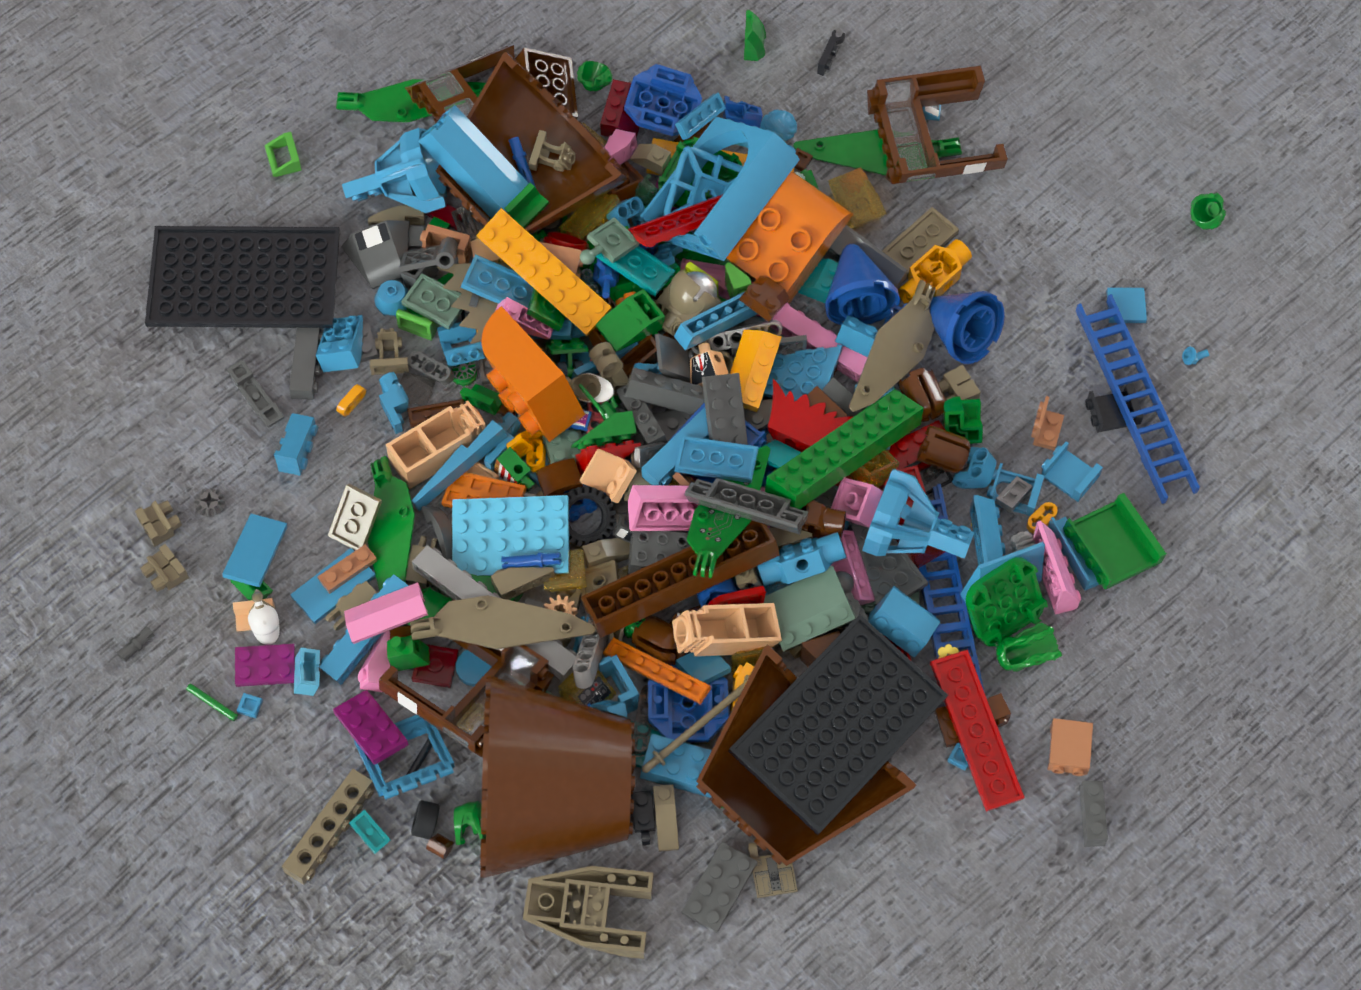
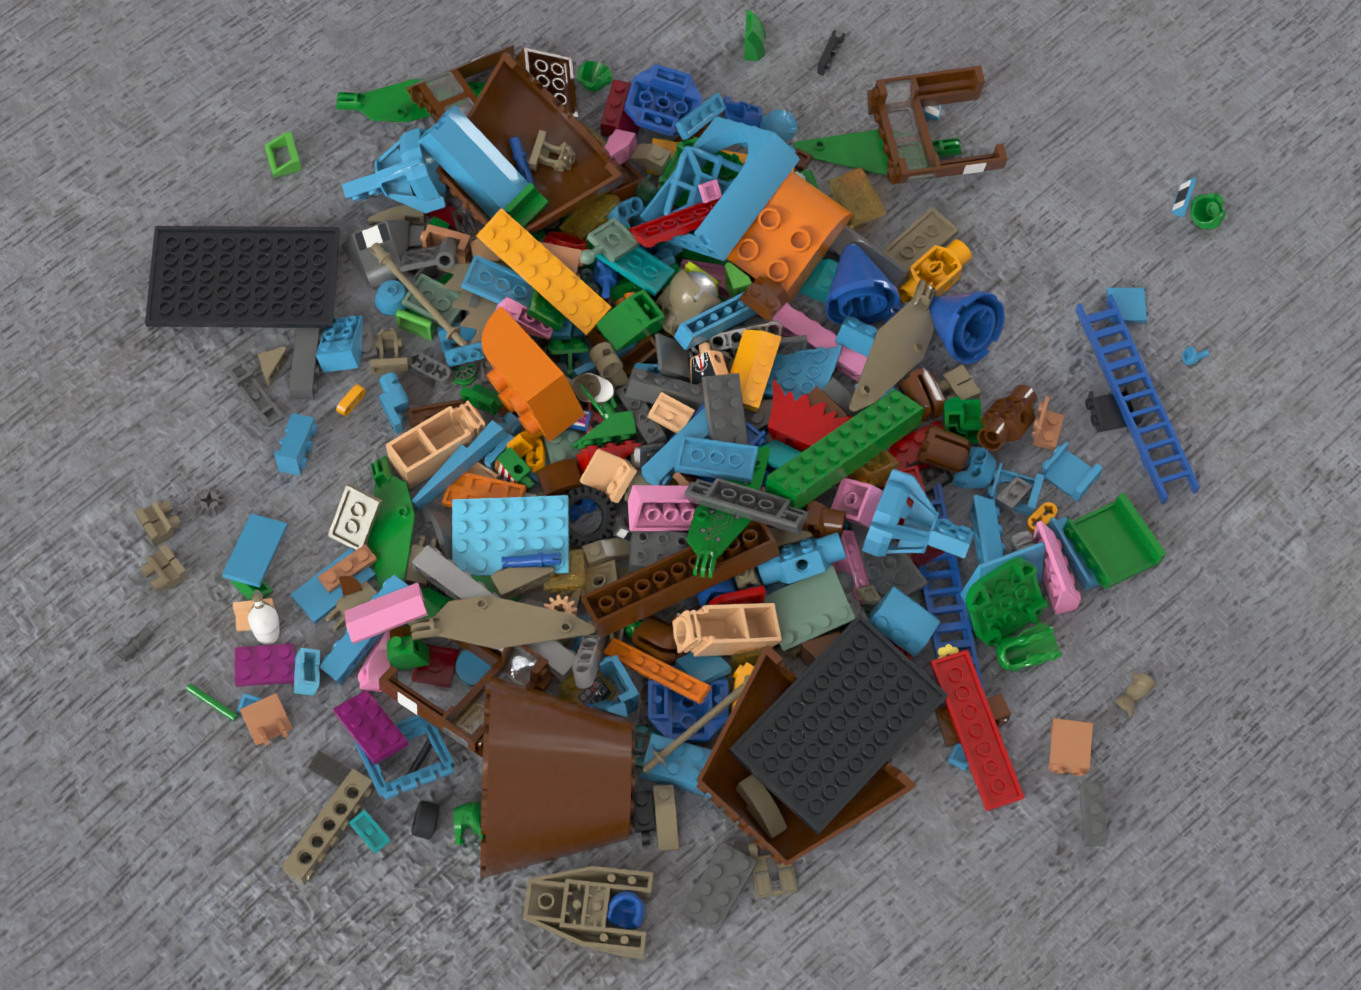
reddish brown brick [426,833,454,859] -> none
none -> nougat plate [240,693,293,747]
none -> dark tan slope [258,347,289,386]
none -> clear smoke tile [308,751,352,787]
none -> reddish brown tile [339,576,363,596]
none -> dark tan bar [369,242,467,347]
none -> blue piece [606,891,645,930]
none -> light nougat plate [648,392,695,433]
none -> bright pink plate [698,179,722,203]
none -> dark tan slope [736,774,788,840]
none -> dark tan tile [855,585,881,605]
none -> reddish brown brick [977,385,1037,451]
none -> dark tan animal [1115,673,1156,717]
none -> slope [1171,178,1196,217]

